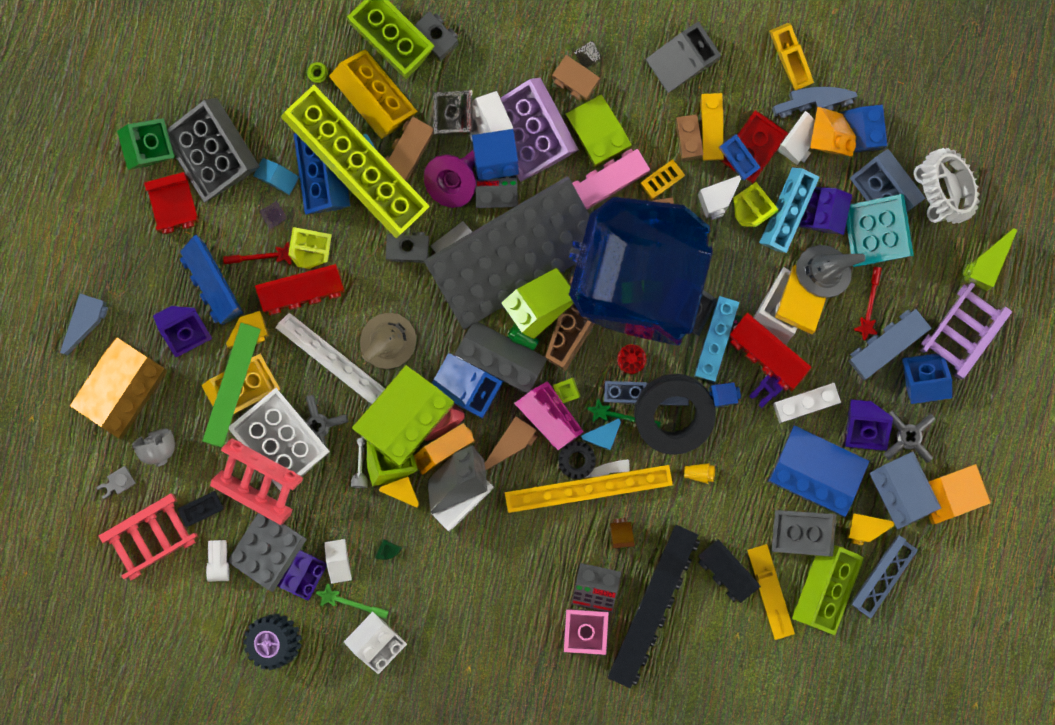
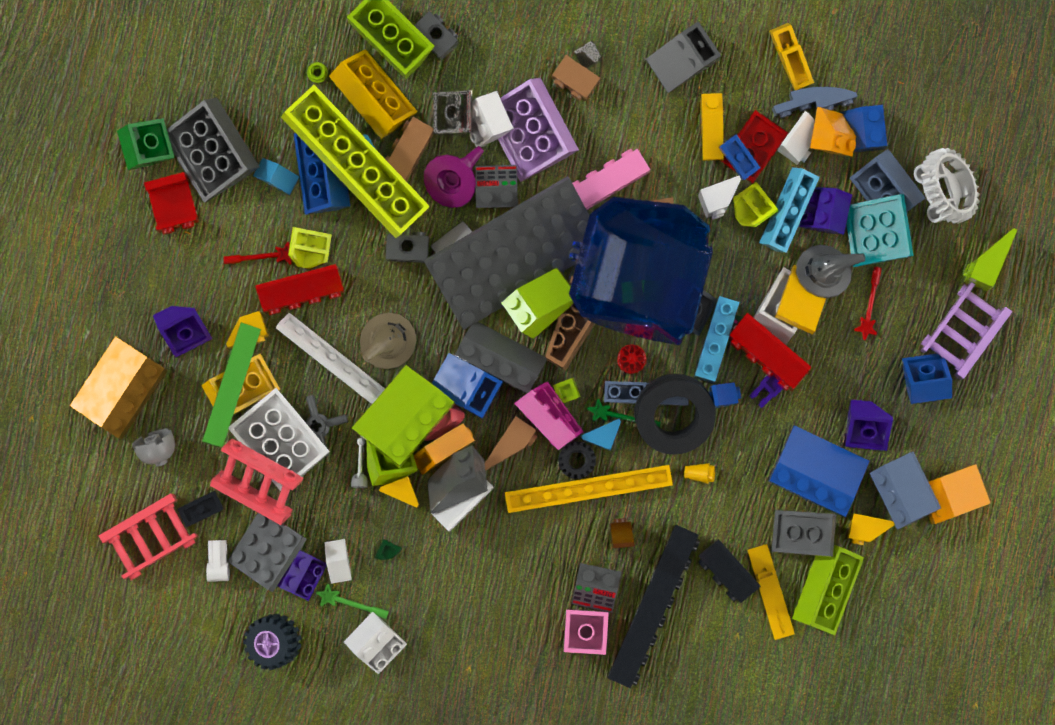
sand blue slope [60,294,108,356] -> none
light grey plate [96,466,137,499] -> none
blue slope [180,235,244,326] -> none
plate [259,201,288,230] -> none
blue slope [472,129,519,181] -> none
green cone [507,324,539,350] -> none
lime slope [565,94,632,168] -> none
white sticker [585,459,630,478] -> none
yellow slope [640,159,685,201] -> none
medium nougat brick [675,114,703,162] -> none
white brick [773,383,841,423] -> none
sand blue brick [848,309,931,381] -> none
sand blue fence [850,535,918,618] -> none
flat silver bar [883,411,936,463] -> none

